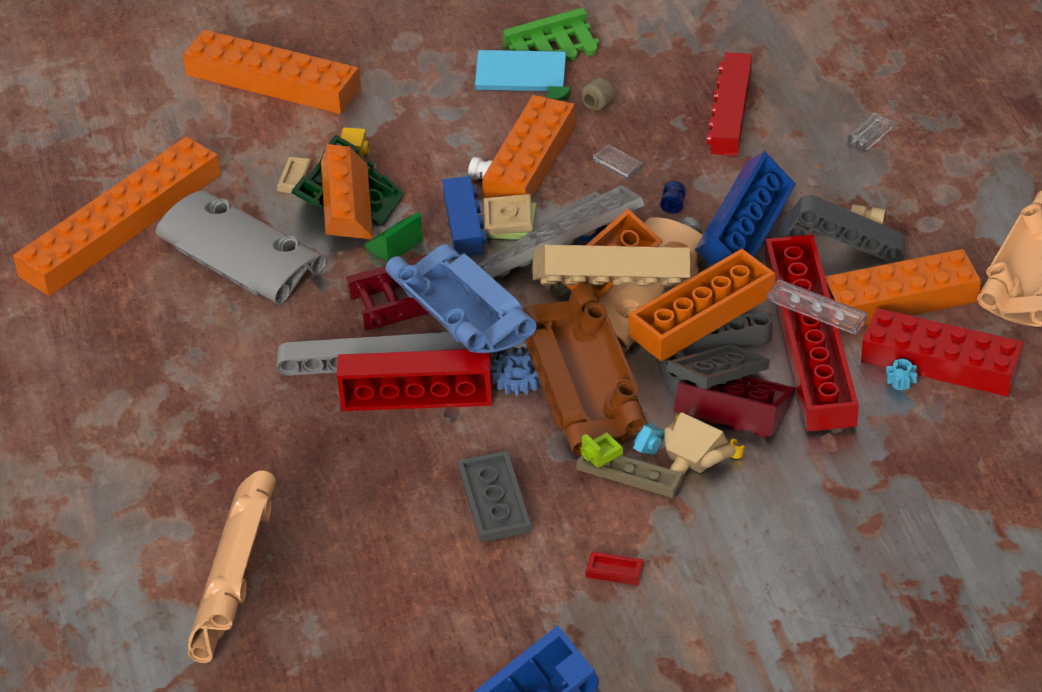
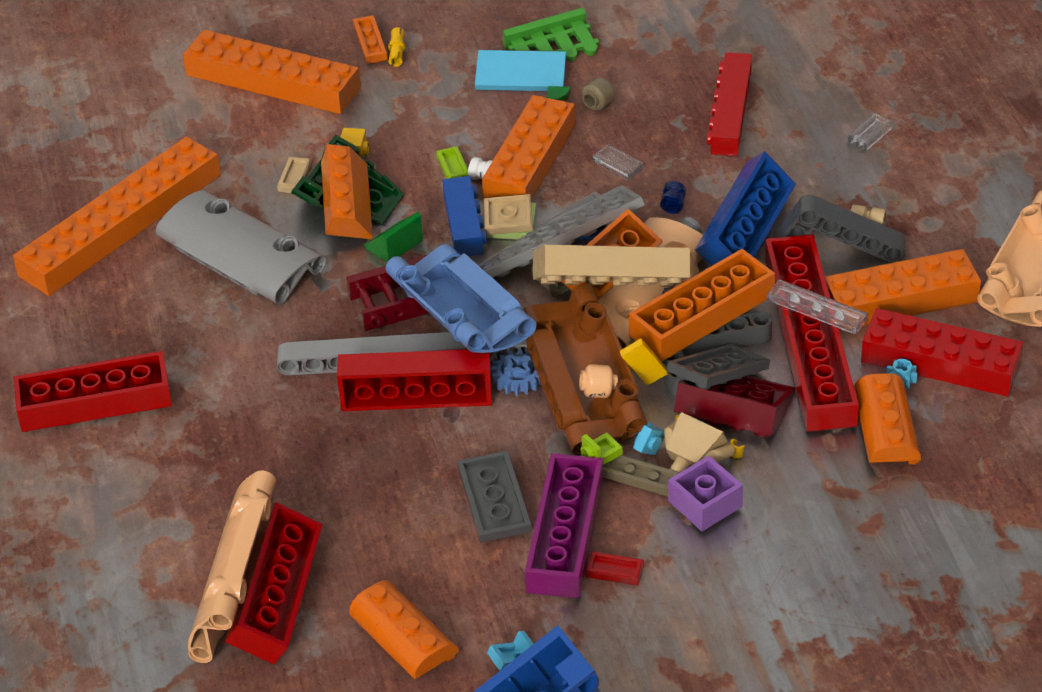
none -> red brick [13,351,172,432]
none -> red brick [225,502,323,664]
none -> orange container [349,580,459,679]
none -> orange plate [353,15,388,64]
none -> yellow pin [388,27,405,67]
none -> lime tile [436,146,468,179]
none -> medium azure bracket [487,631,534,671]
none -> magenta brick [525,453,604,598]
none -> light nougat head [579,364,618,398]
none -> yellow tile [620,338,668,386]
none -> medium lavender brick [668,455,743,531]
none -> orange container [854,373,921,464]

